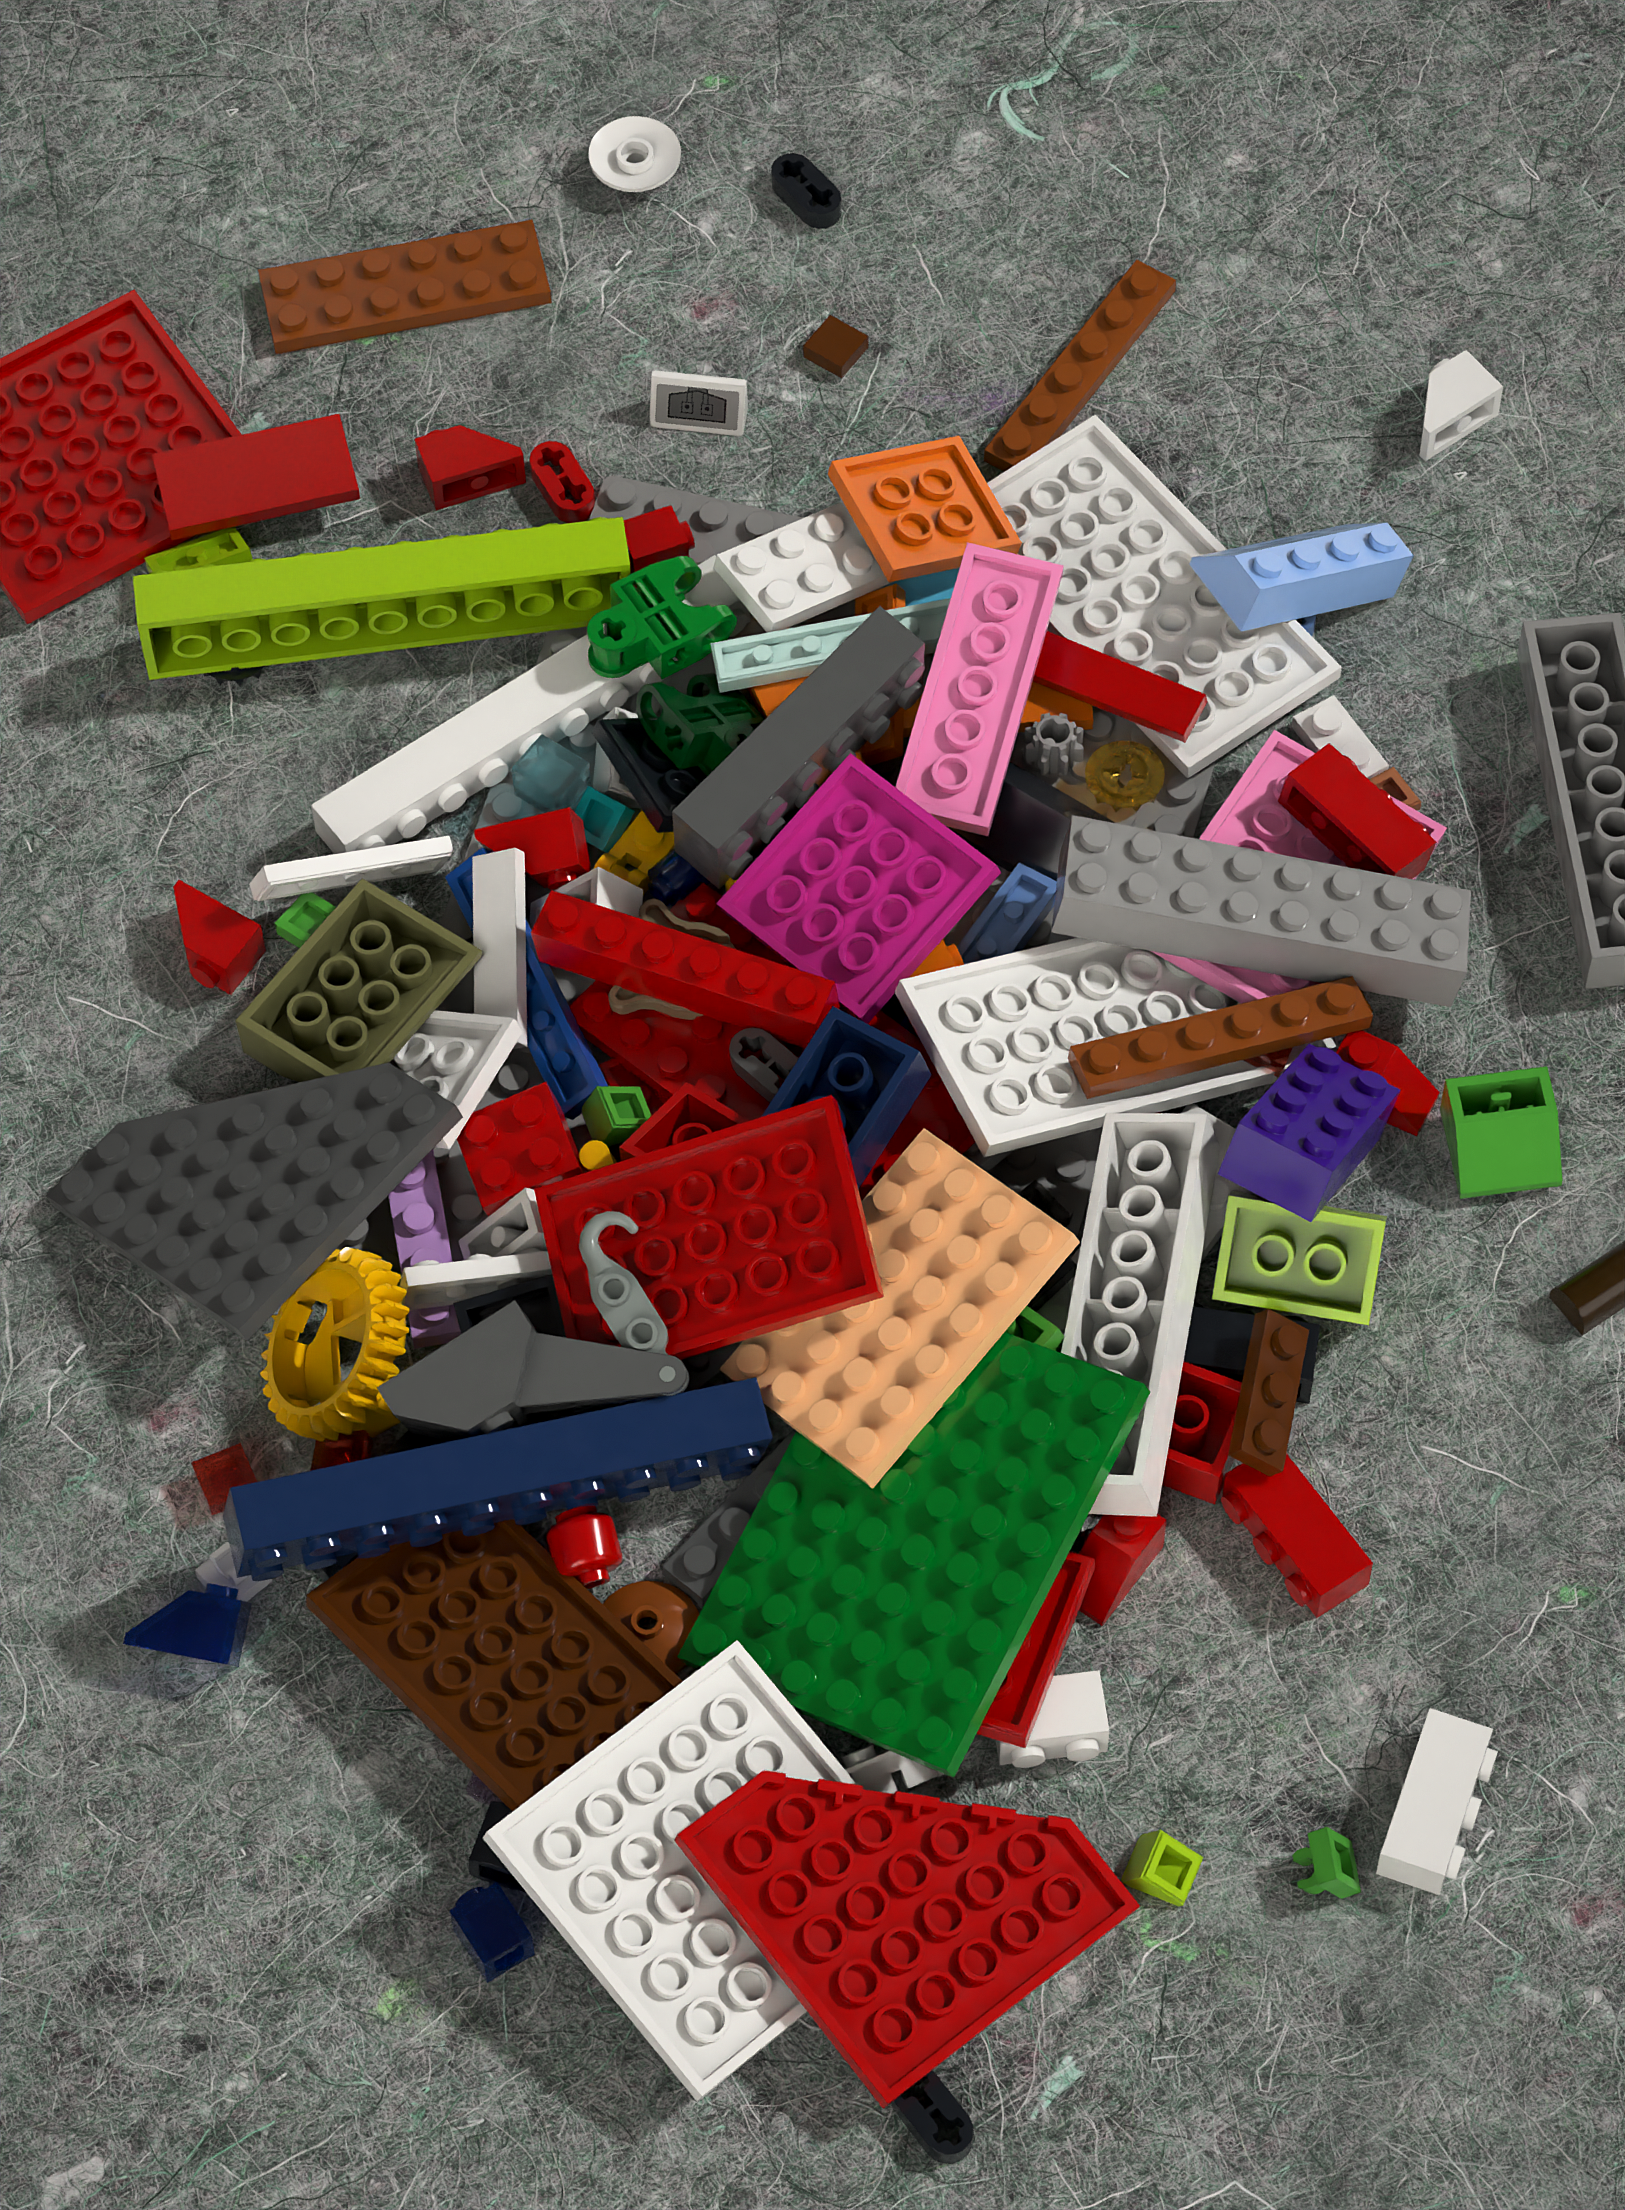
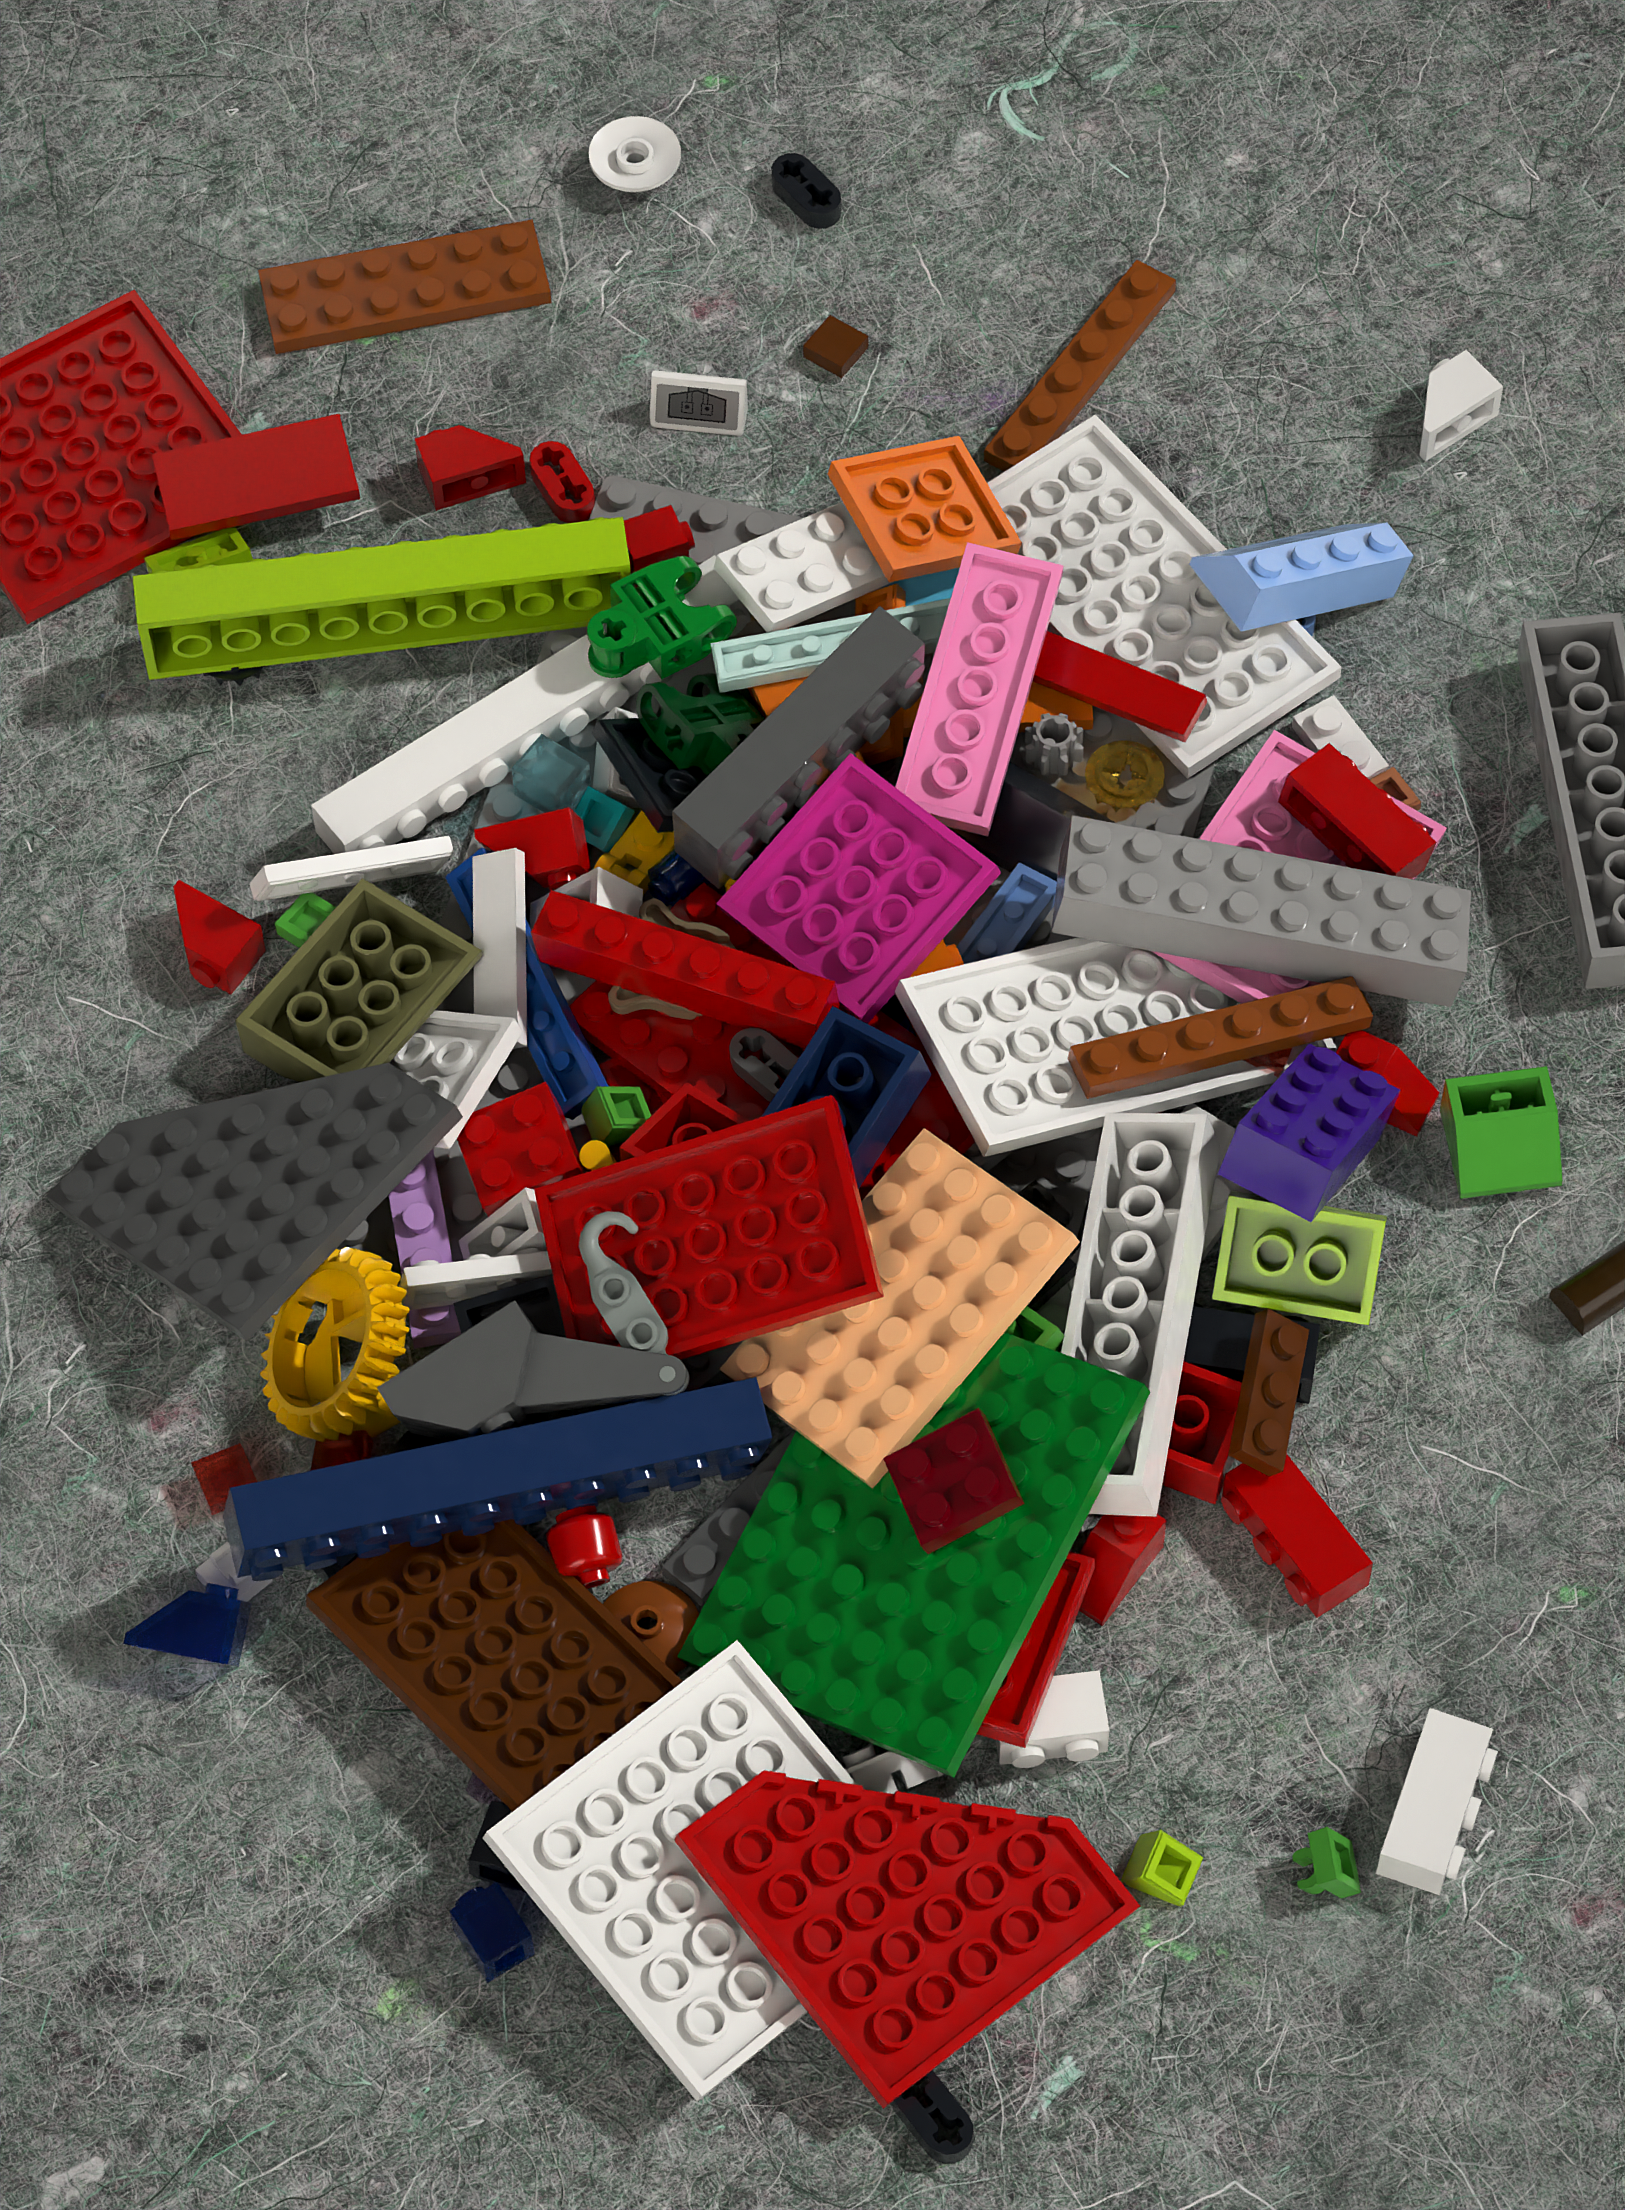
none -> dark red plate [883,1408,1024,1554]

